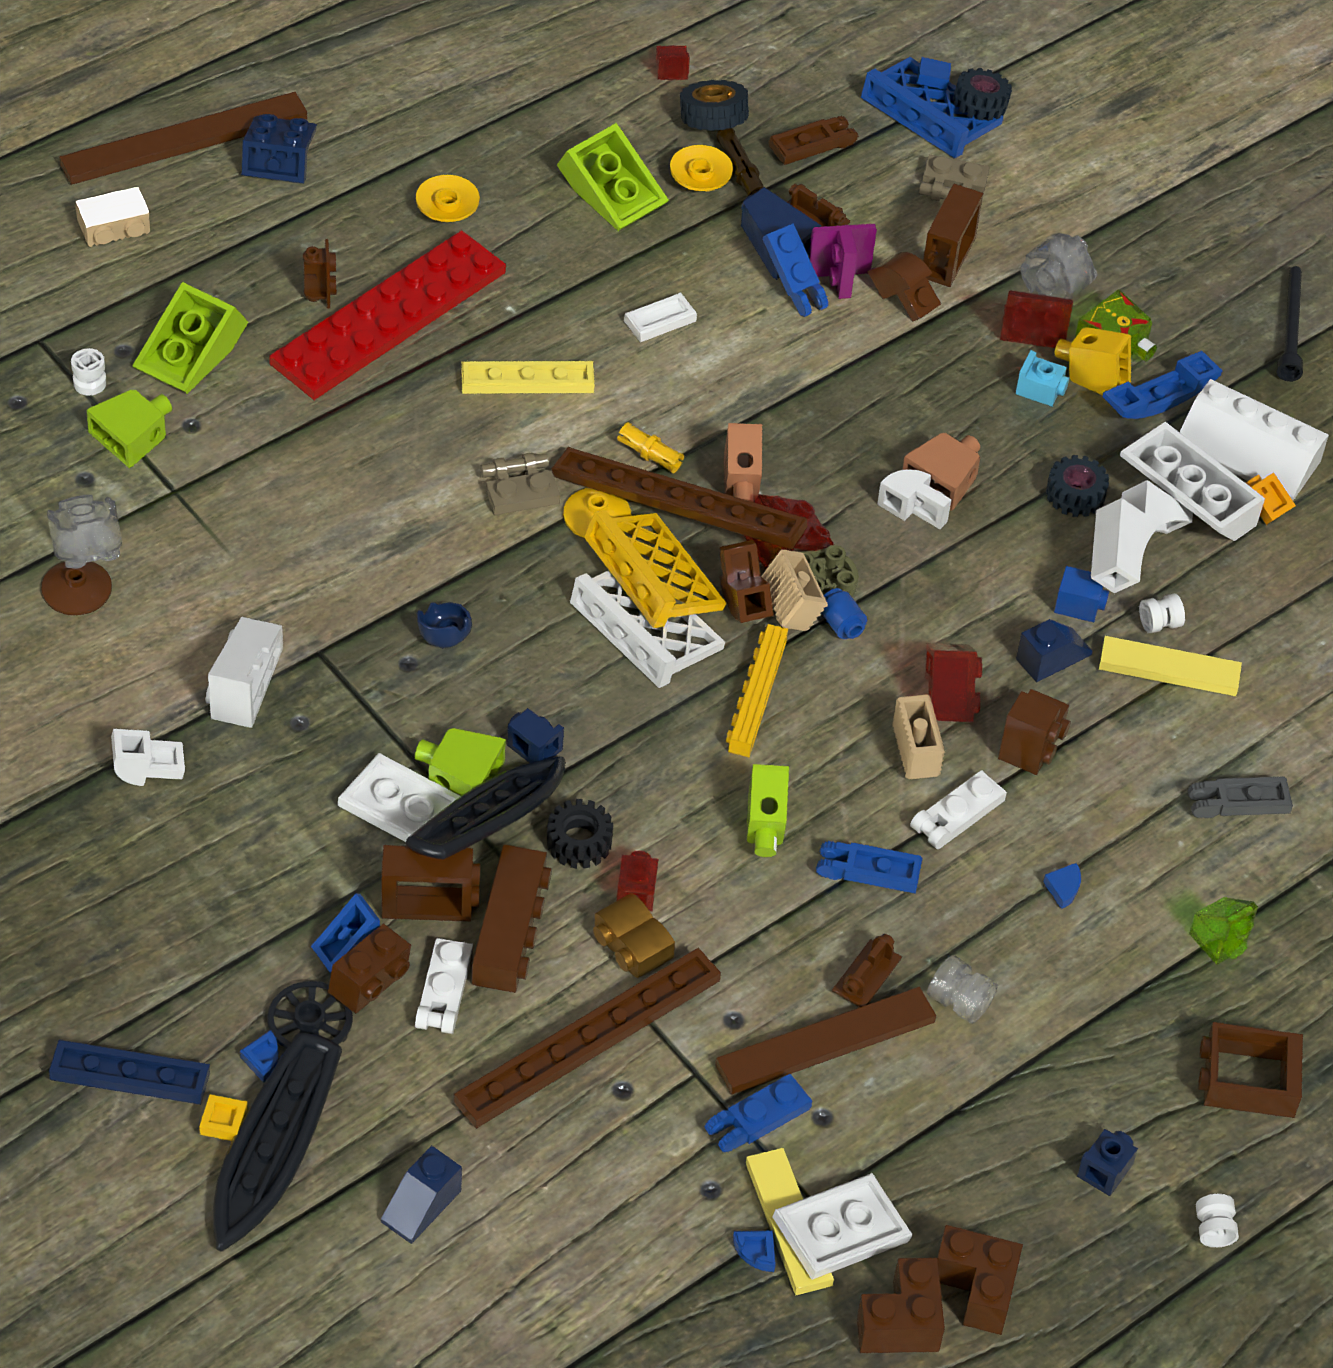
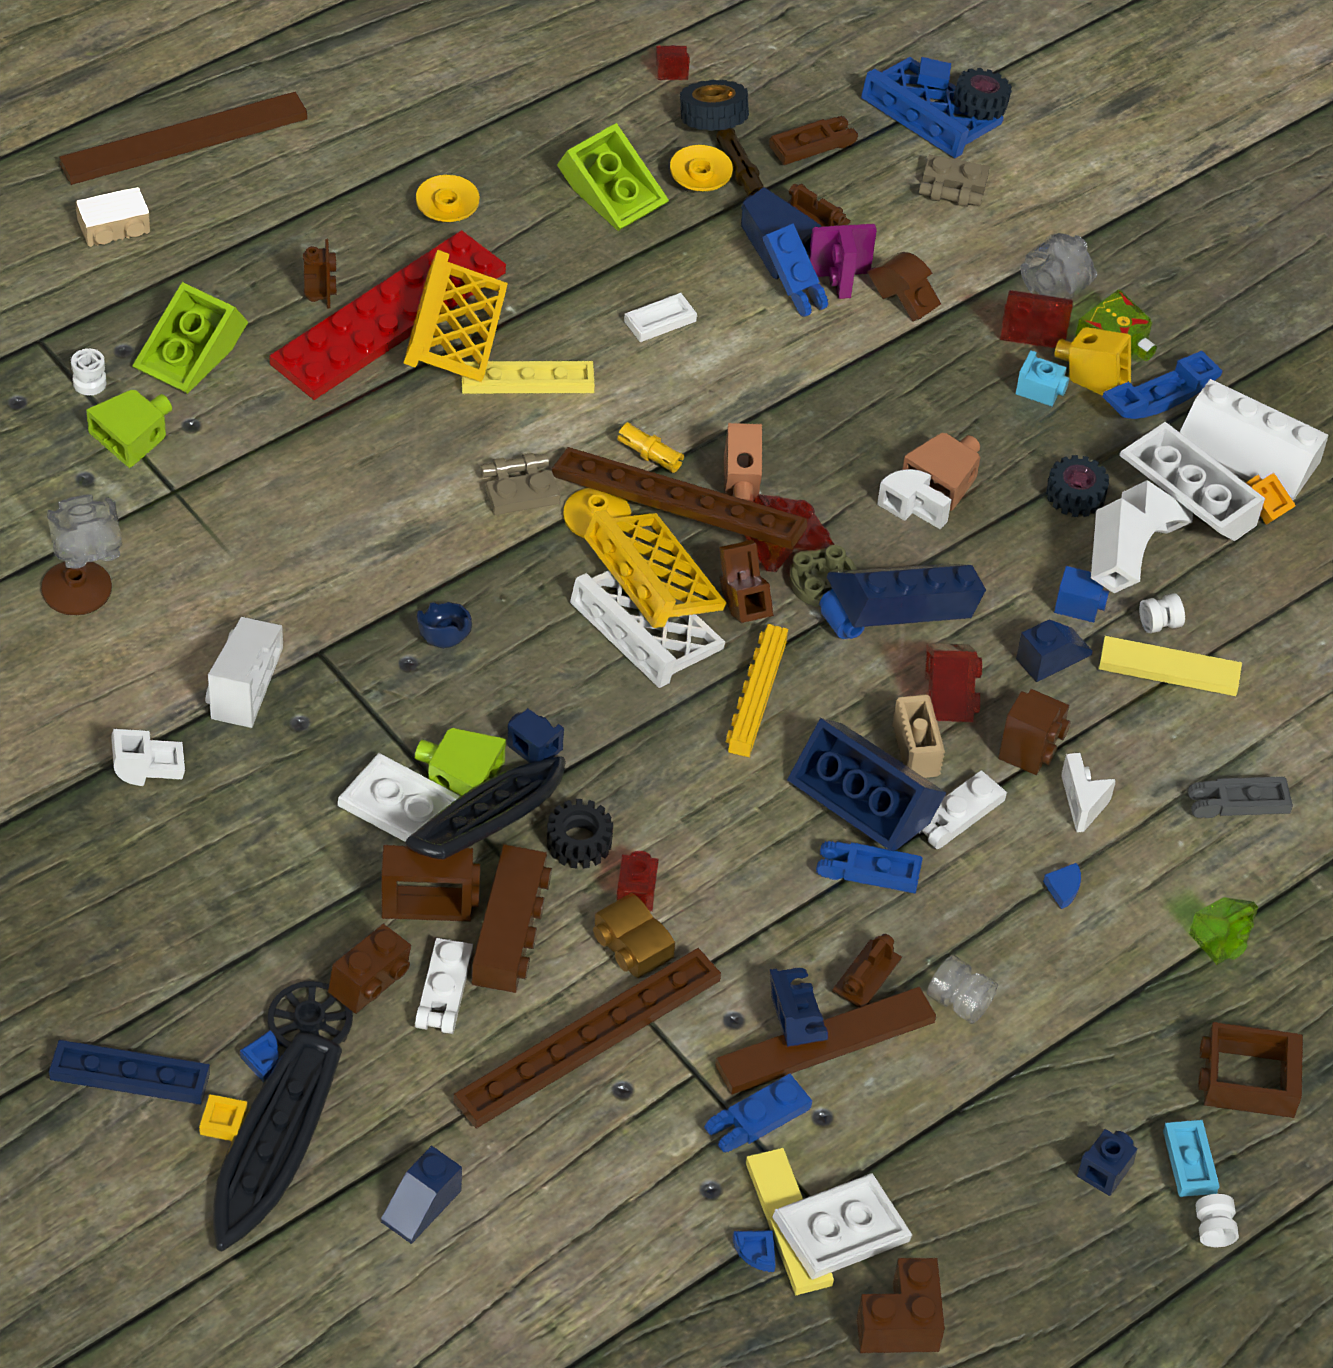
dark blue bracket [241,114,317,184] -> none
blue slope [311,893,380,973] -> none
lime torso [747,764,789,857] -> none
tan brick [761,549,828,631] -> none
reddish brown window [923,183,984,287] -> none
reddish brown brick [938,1225,1023,1335] -> none
black piece [1277,266,1303,382] -> none
none -> yellow fence [403,250,508,382]
none -> dark blue hinge [770,968,828,1047]
none -> dark blue slope [787,718,947,852]
none -> dark blue slope [827,564,986,628]
none -> white slope [1061,753,1116,833]
none -> medium azure plate [1163,1120,1219,1197]

